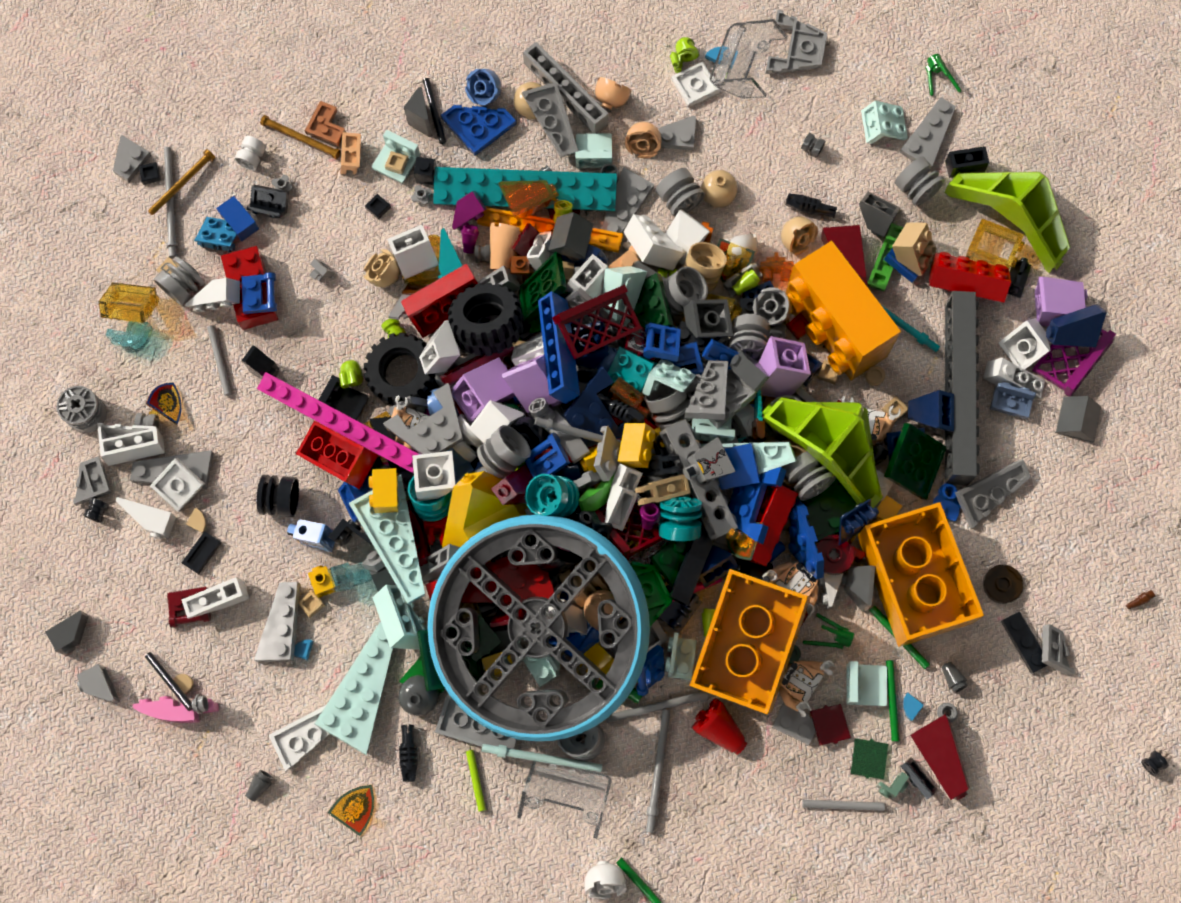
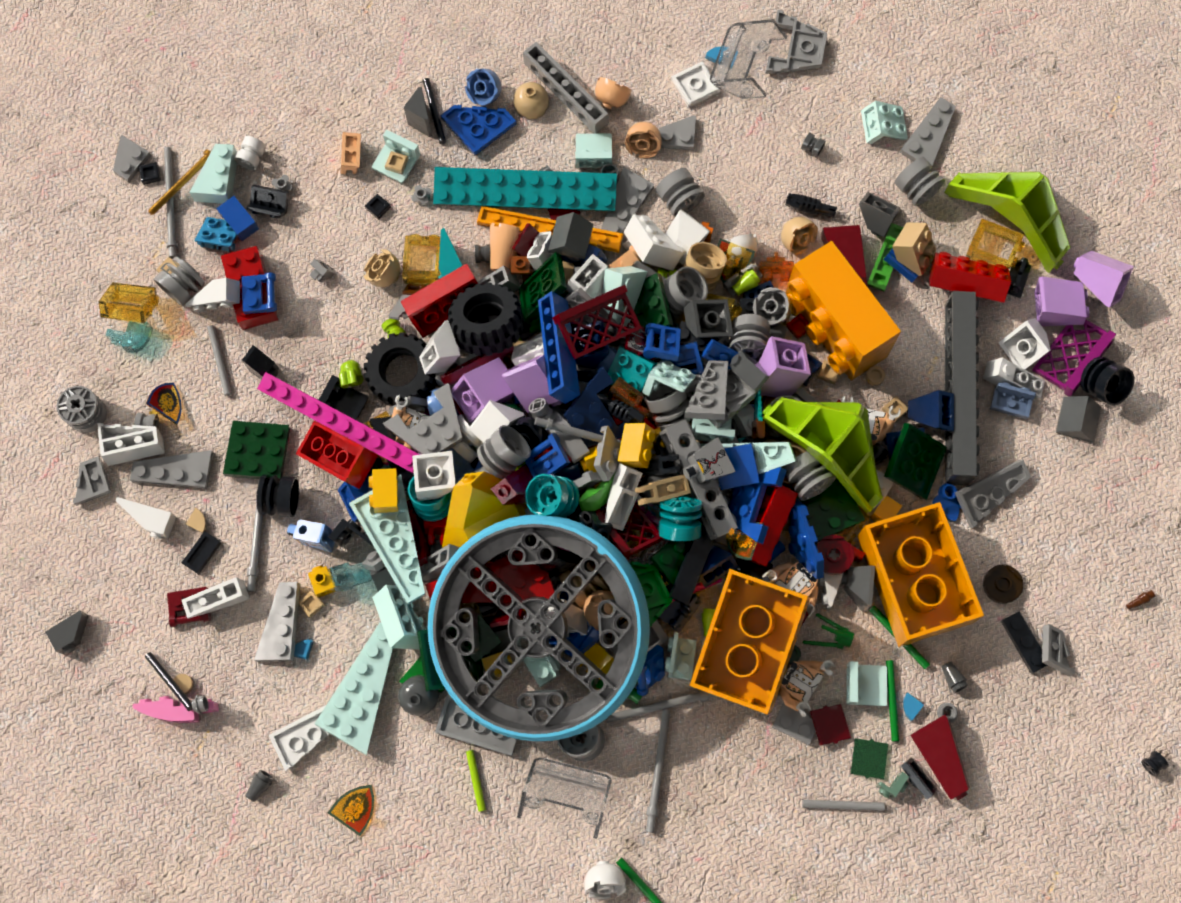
light grey slope [77,664,120,704] -> none
black wheel [83,498,109,523] -> none
white tile [150,458,205,512] -> none
pearl gold bar [260,115,341,160] -> none
nougat plate [304,101,346,147] -> none
white slope [387,225,439,279] -> none
black hinge [399,724,418,782] -> none
black brick [414,157,437,185] -> none
magenta slope [452,191,487,231] -> none
magenta cone [461,225,479,254] -> none
light aqua bar [481,744,602,772] -> none
clear orange slope [498,180,559,220] -> none
light grey wing [521,82,578,158] -> none
lime wheel [553,200,573,223] -> none
magenta cone [640,503,660,530] -> none
lime piece [670,37,699,73] -> none
red cone [691,698,747,755] -> none
tan cylinder [701,170,737,208] -> none
dark blue hinge [839,499,879,545] -> none
teal bar [881,305,940,352] -> none
green plant [925,54,961,96] -> none
black brick [945,146,990,178] -> none
dark blue slope [1046,305,1107,347] -> none
none -> light aqua wedge [189,144,237,204]
none -> dark green plate [223,421,290,481]
none -> light grey bar [247,479,263,592]
none -> lavender slope [1074,251,1134,308]
none -> black wheel [1080,356,1135,406]

